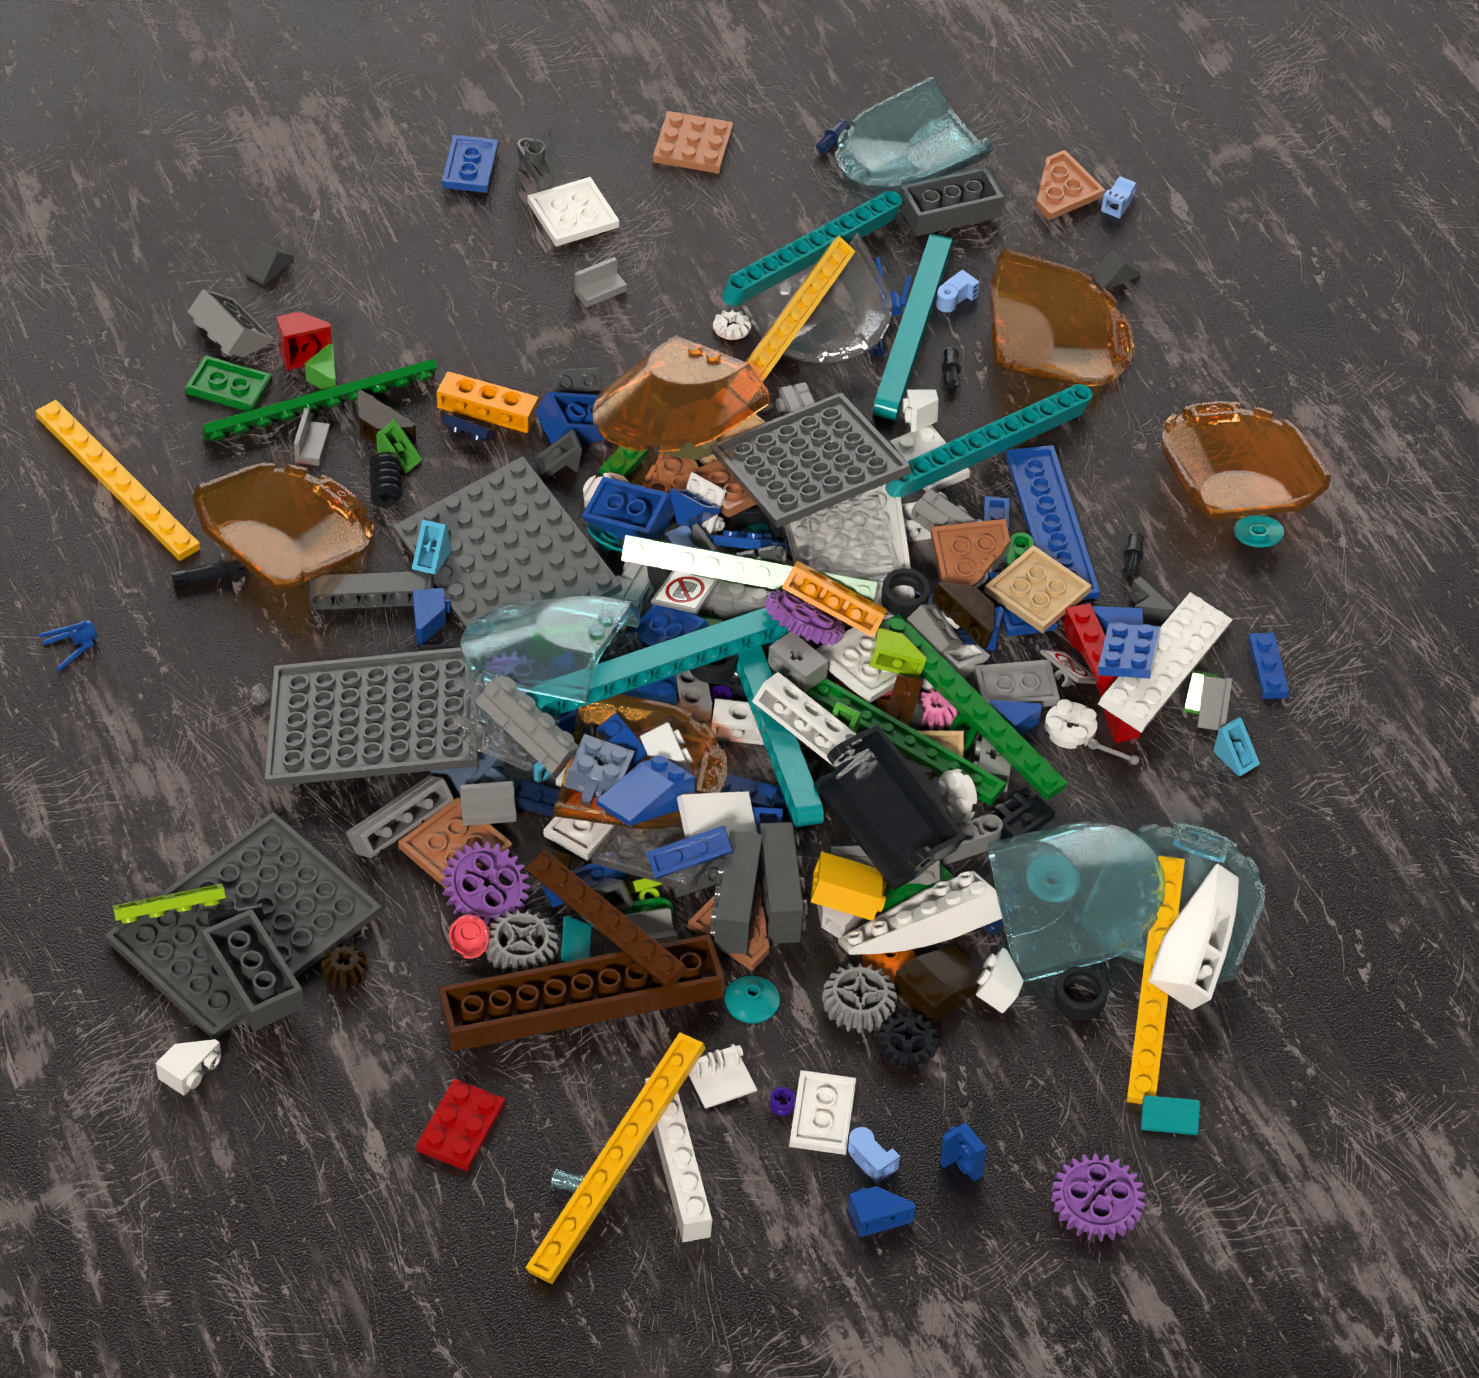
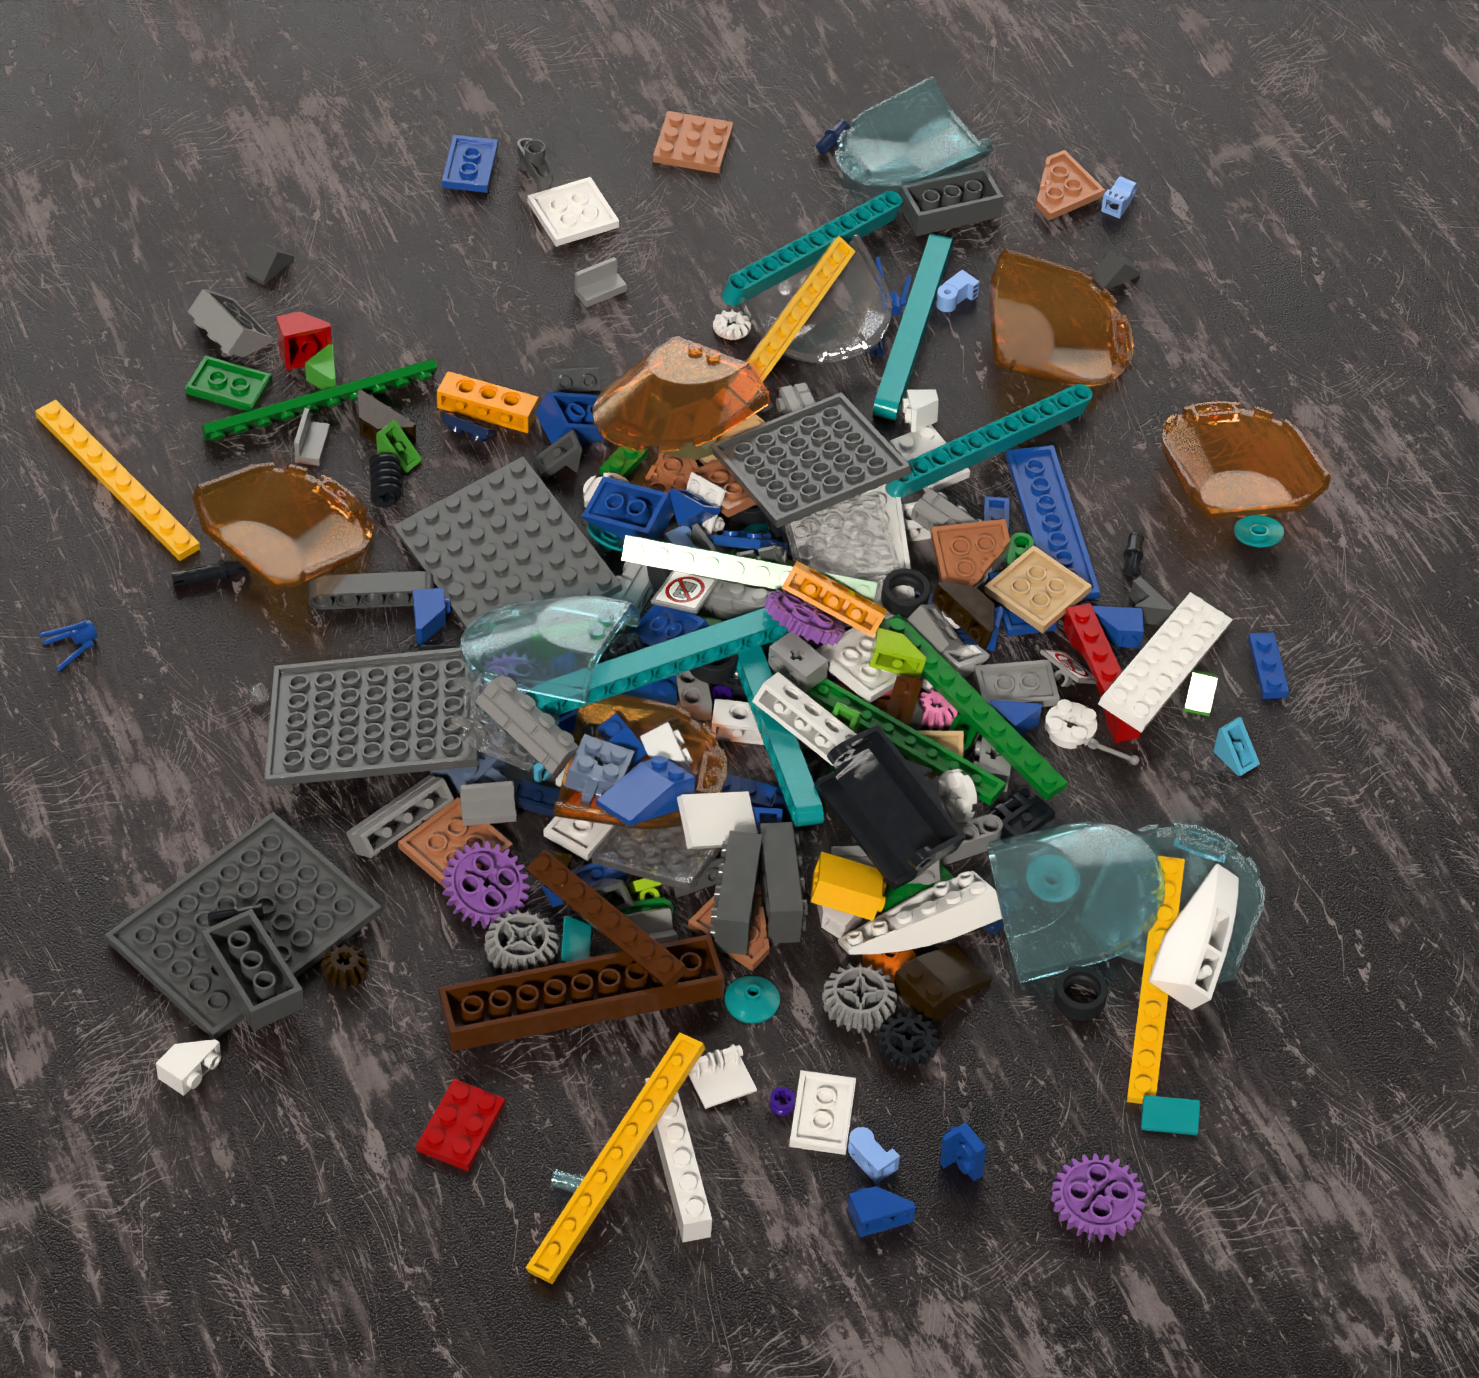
lime plate [112,883,226,923] -> none
medium azure slope [412,519,451,575] -> none
coral hair [448,914,491,959] -> none
blue plate [647,825,734,879] -> none
black axle [942,347,961,389] -> none
white slope [976,948,1024,1013] -> none
plate [1098,623,1160,679] -> none
light grey panel [1197,676,1232,731] -> none

